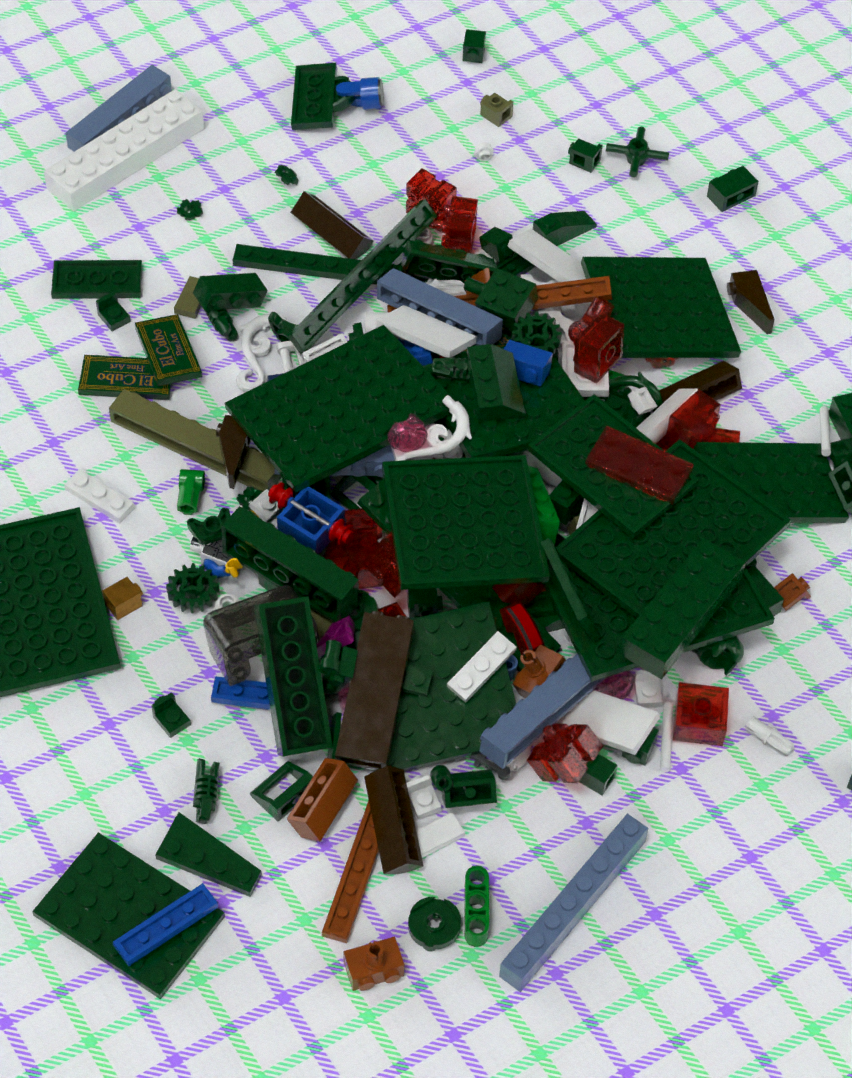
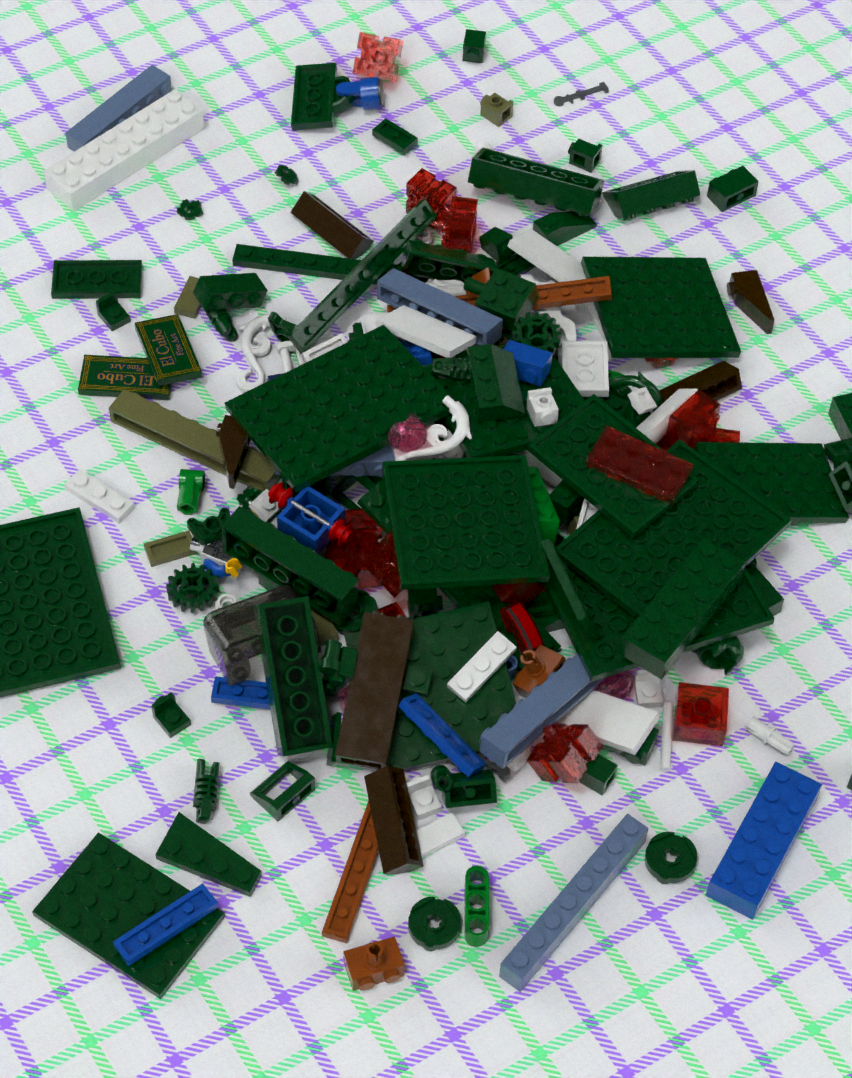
pearl gold brick [102,577,143,620] -> none
dark orange brick [287,758,358,842] -> none
magenta wing [316,616,355,658] -> none
clear red cylinder [568,296,614,344] -> none
clear red brick [573,313,624,384] -> none
dark green bar [606,127,669,177] -> none
dark orange bracket [774,573,811,611] -> none
white bar [820,406,831,456] -> none
none -> olive tile [143,530,197,567]
none -> clear red brick [352,32,404,82]
none -> dark green plate [372,118,418,155]
none -> blue plate [398,693,486,777]
none -> dark green brick [468,148,605,216]
none -> white brick [526,387,559,427]
none -> dark grey piece [554,82,609,107]
none -> dark green slope [602,170,700,220]
none -> dark green plate [644,832,697,884]
none -> blue brick [706,761,822,920]

